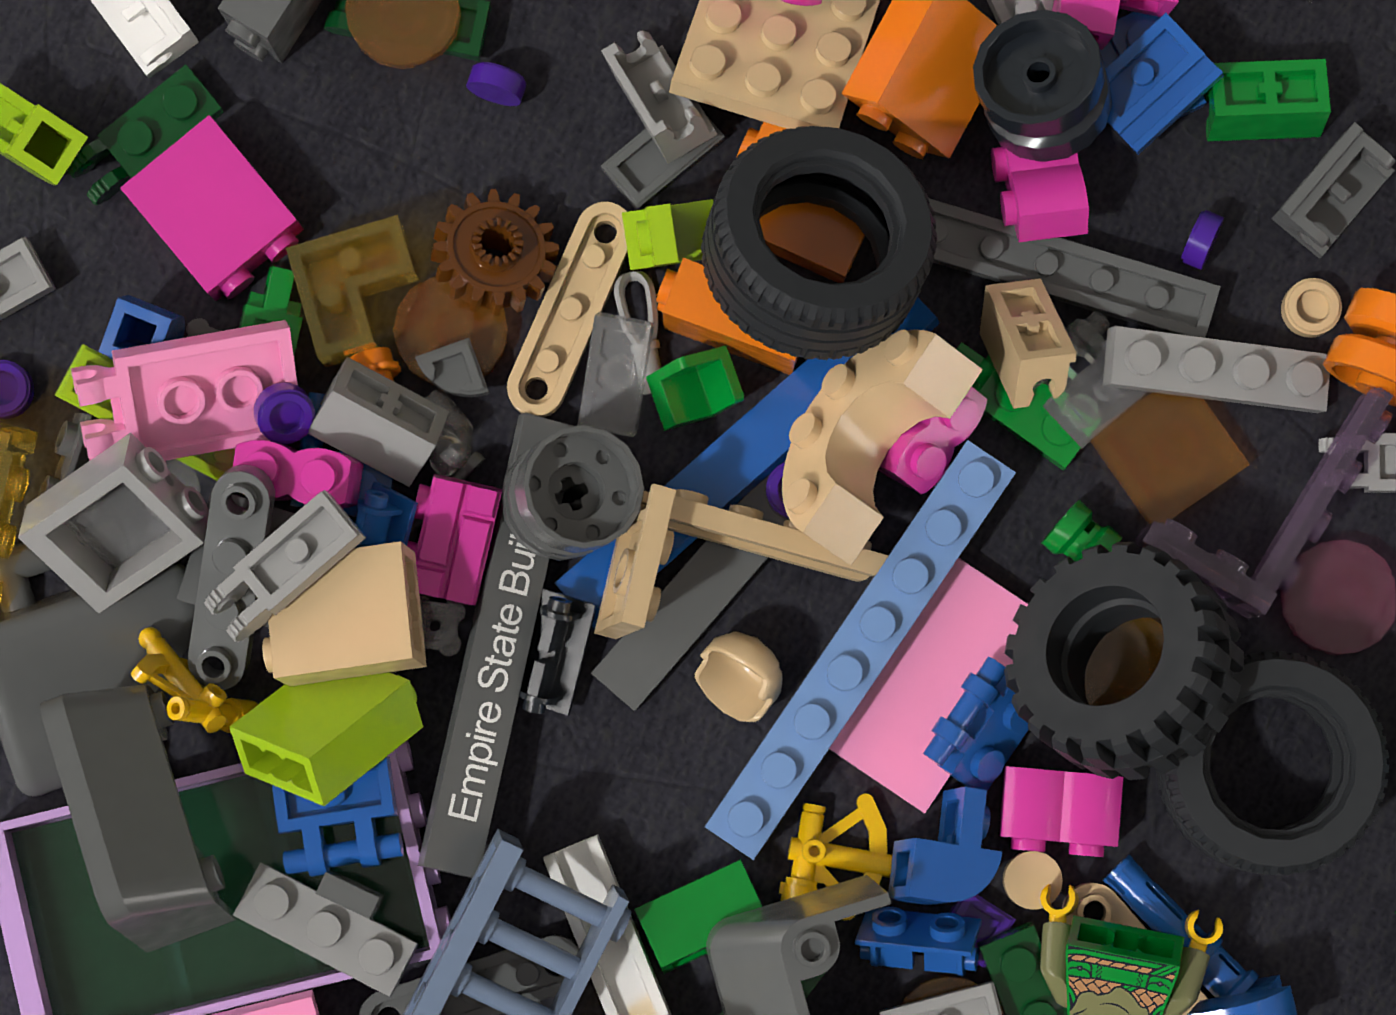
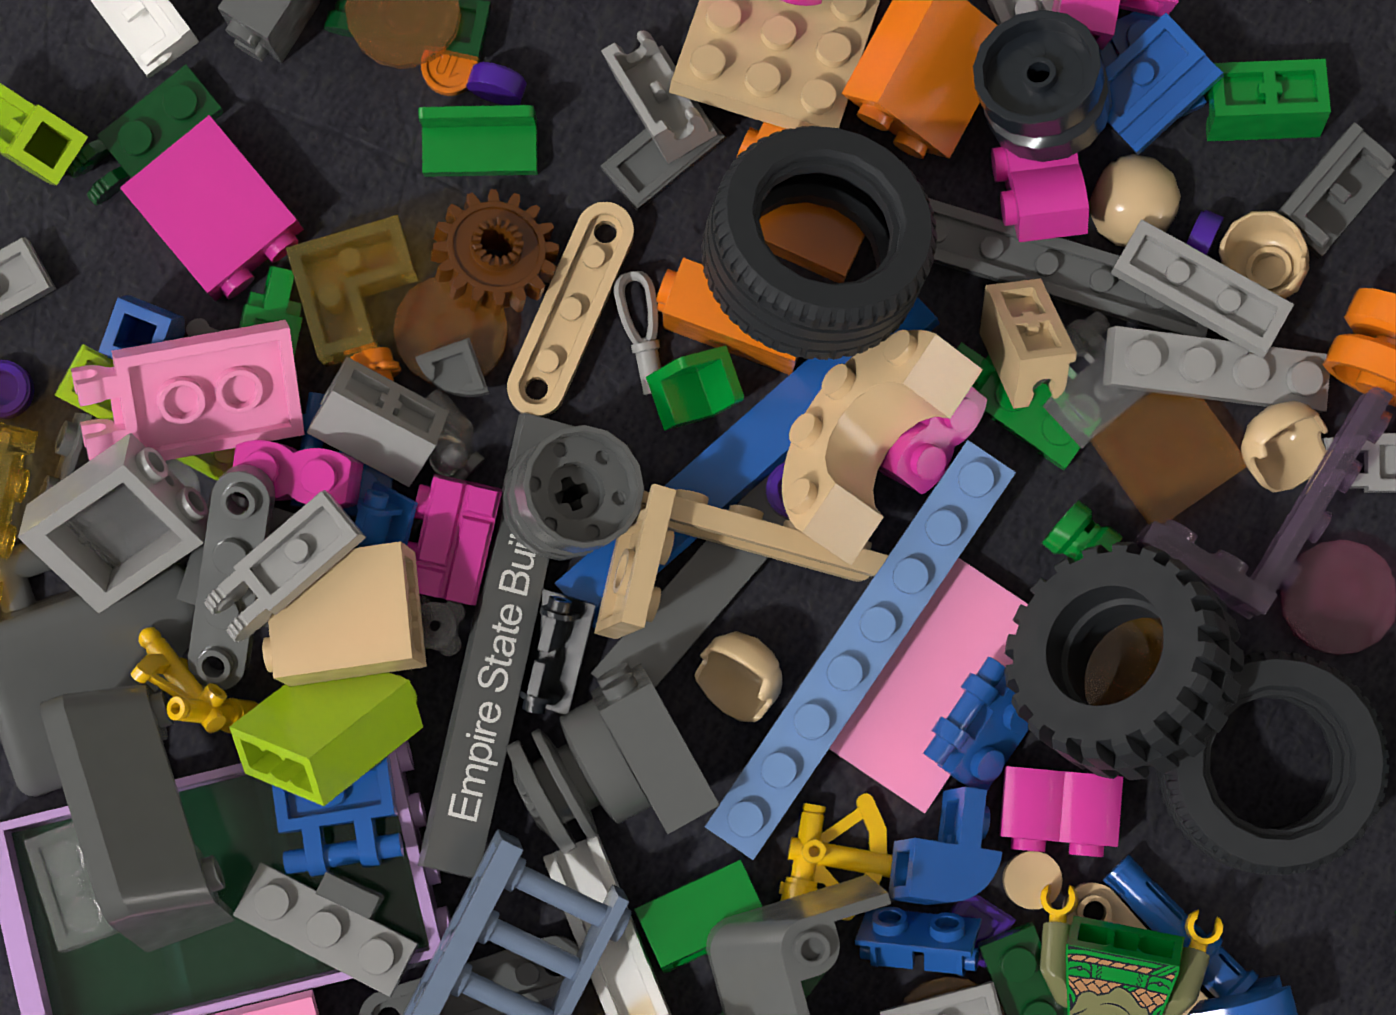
dark purple tile [254,382,315,444] -> none
clear plate [578,312,655,437] -> none
lime brick [622,199,714,270] -> none
tan tile [1281,278,1342,338] -> none
none -> clear plate [24,822,119,953]
none -> green panel [418,105,538,177]
none -> orange piece [421,51,478,96]
none -> dark grey wheel [506,699,652,854]
none -> dark grey brick [590,663,720,834]
none -> tan hair [1089,154,1181,247]
none -> light grey plate [1110,219,1294,359]
none -> tan hair [1219,211,1309,299]
none -> tan hair [1241,401,1328,493]

